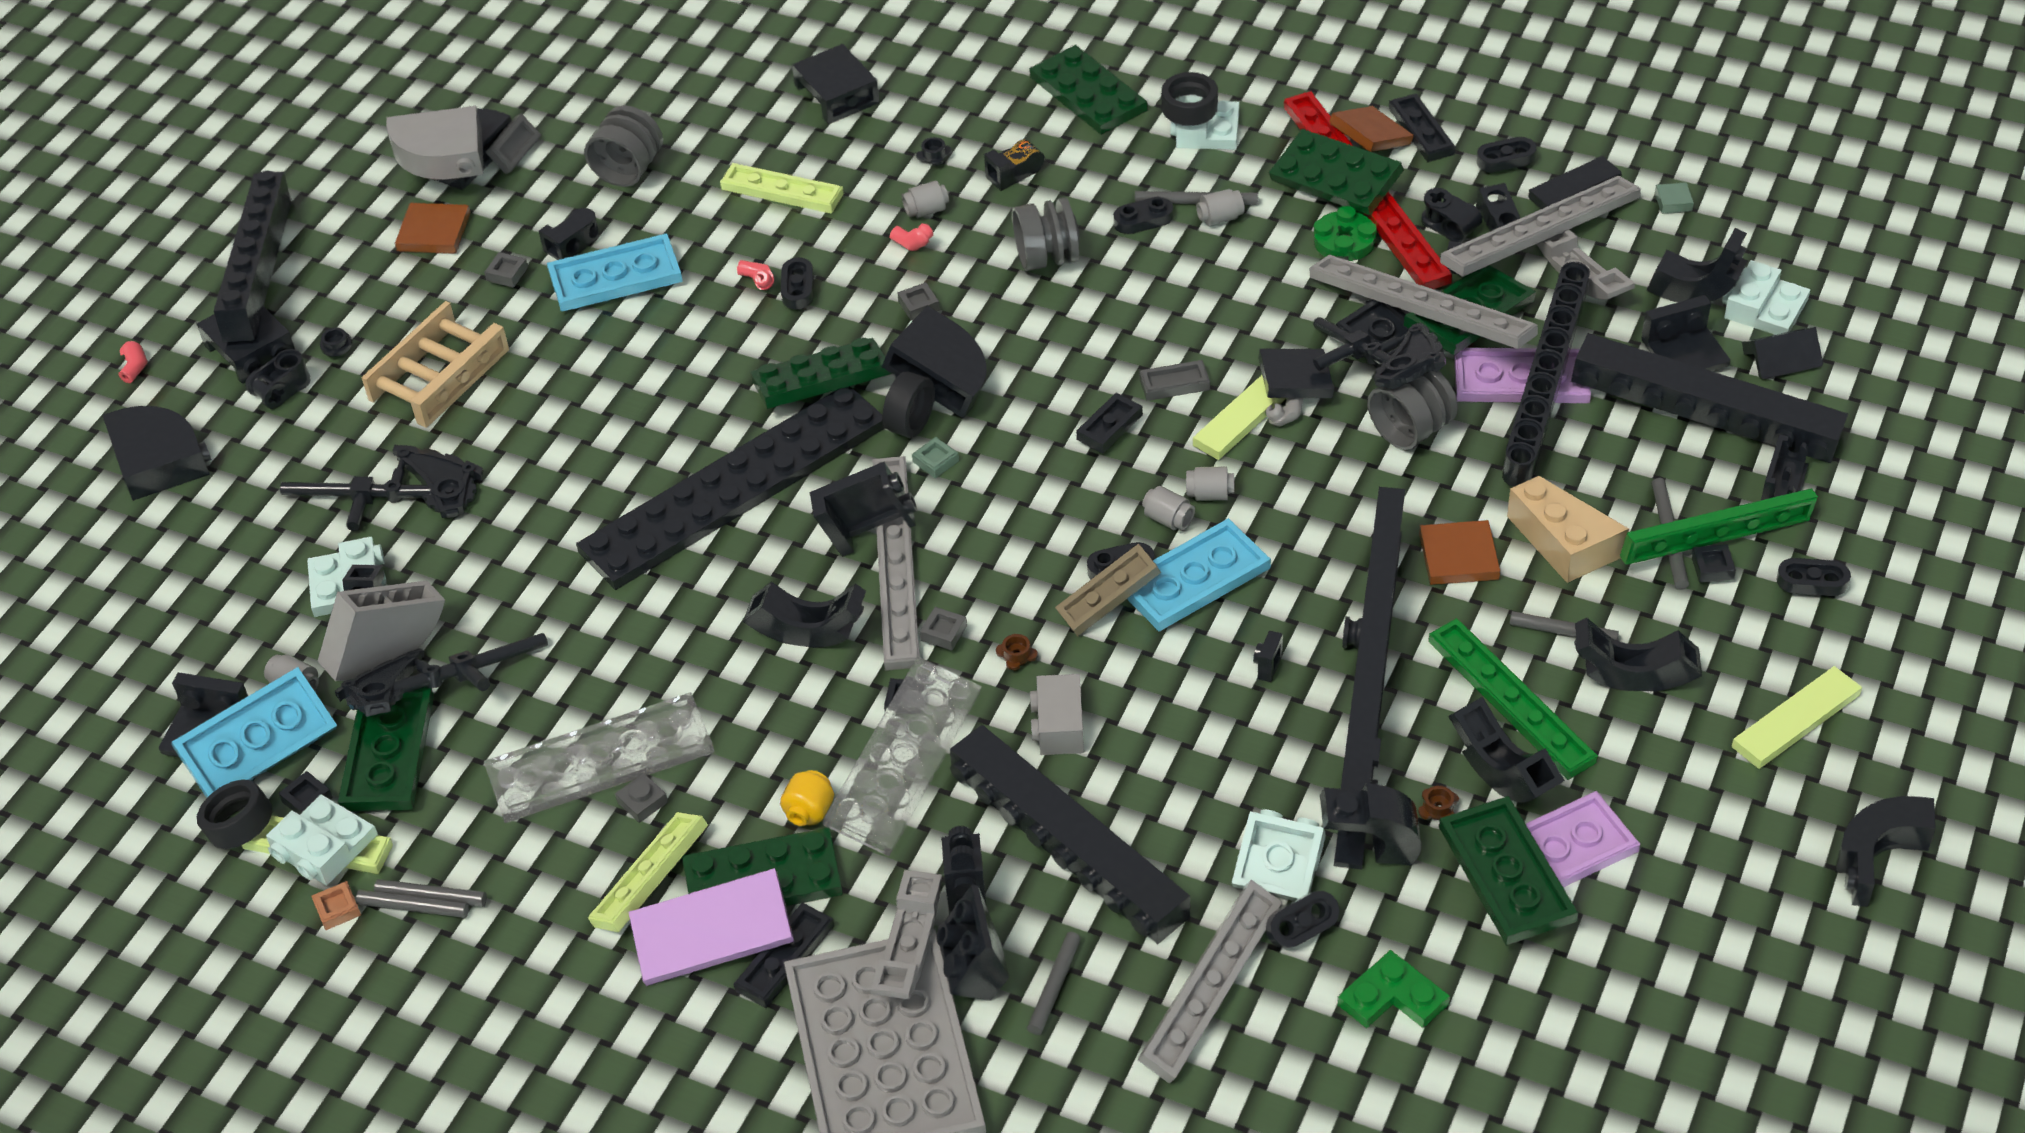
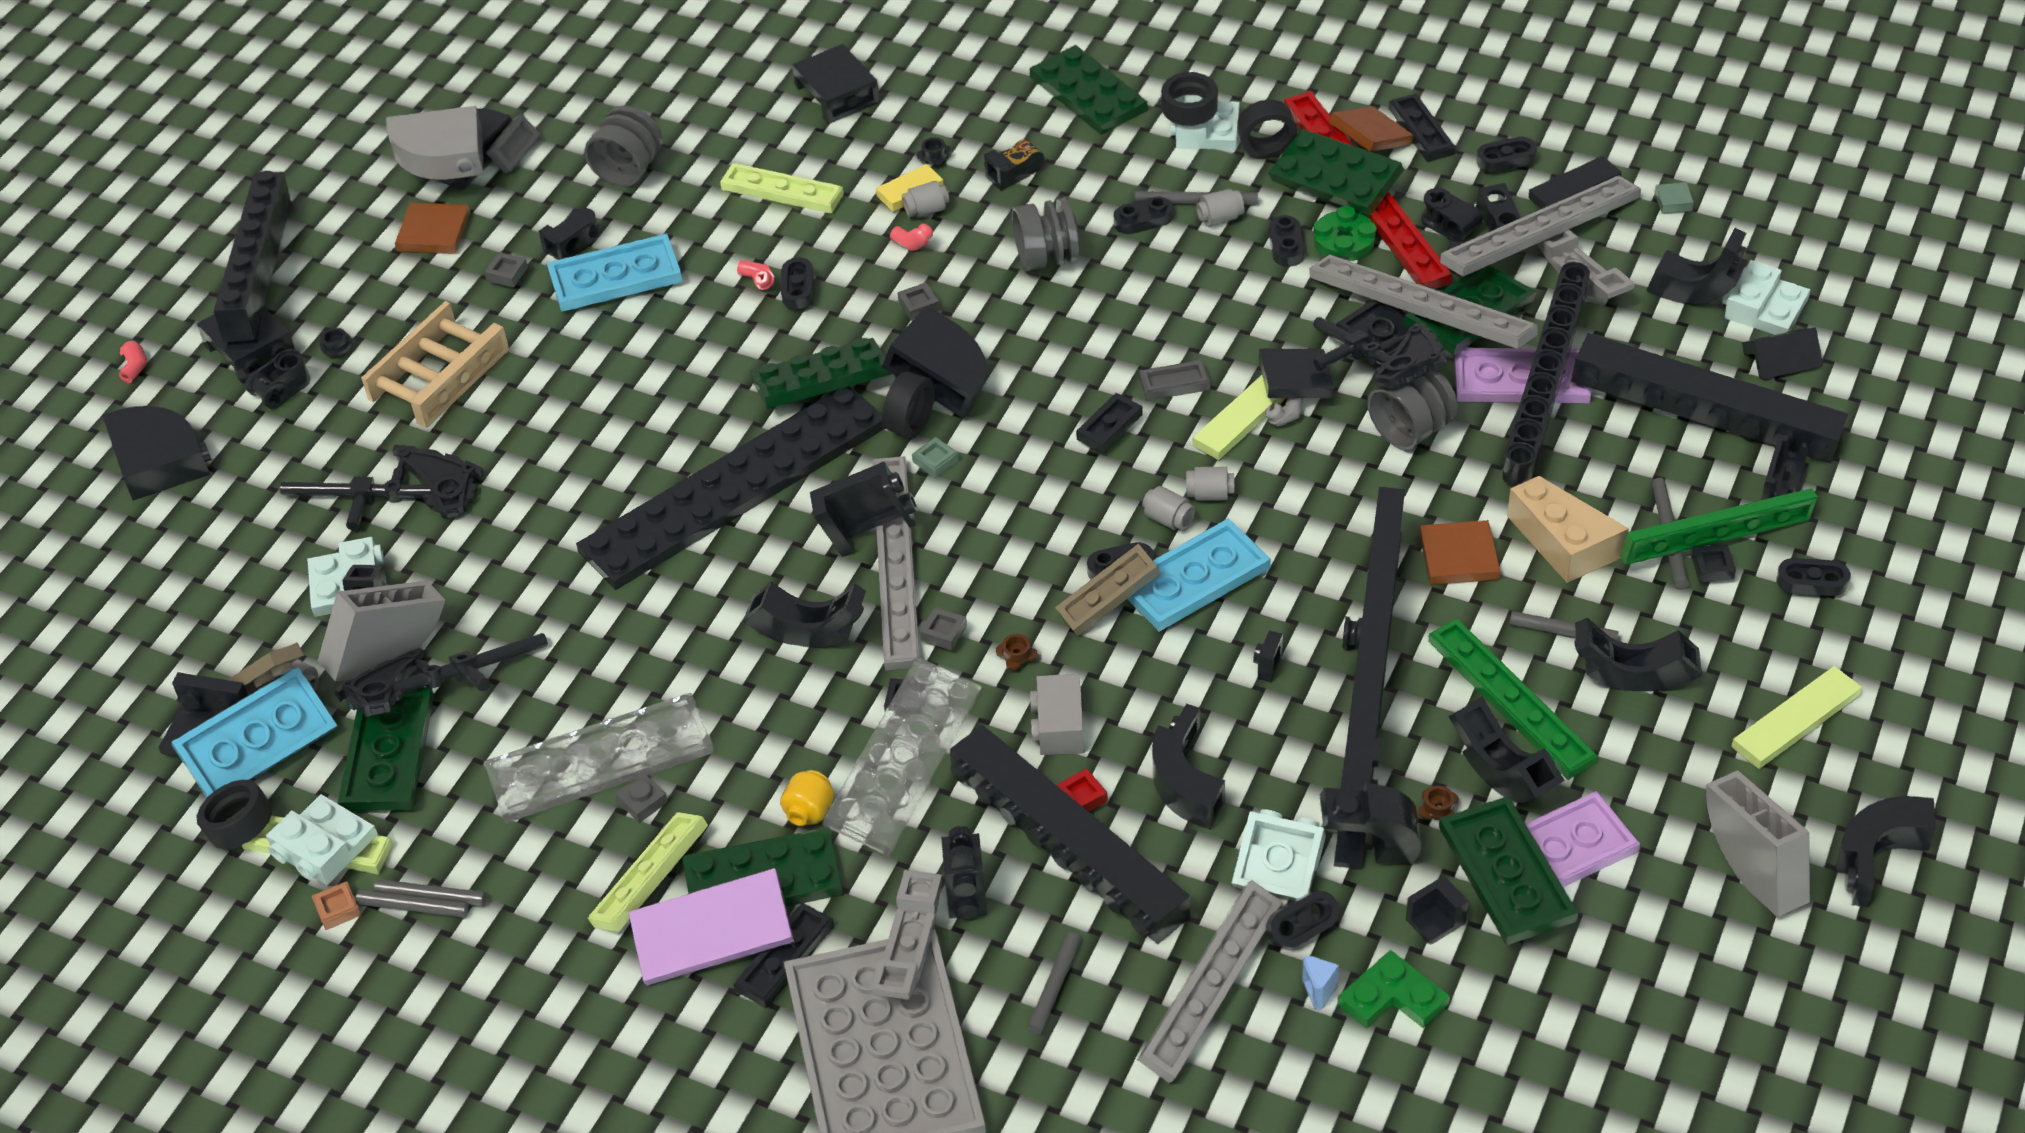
black plate [278,771,333,815] -> none
black slope [937,885,1009,1000] -> none
black bracket [1641,295,1730,371] -> none
none -> dark tan plate [228,643,304,696]
none -> light yellow tile [876,164,944,212]
none -> red plate [1057,768,1108,812]
none -> black arch [1152,703,1225,830]
none -> black tyre [1237,99,1297,159]
none -> black plate [1269,215,1304,267]
none -> light blue slope [1302,956,1339,1011]
none -> black panel [1406,876,1469,944]
none -> light grey brick [1706,770,1810,917]

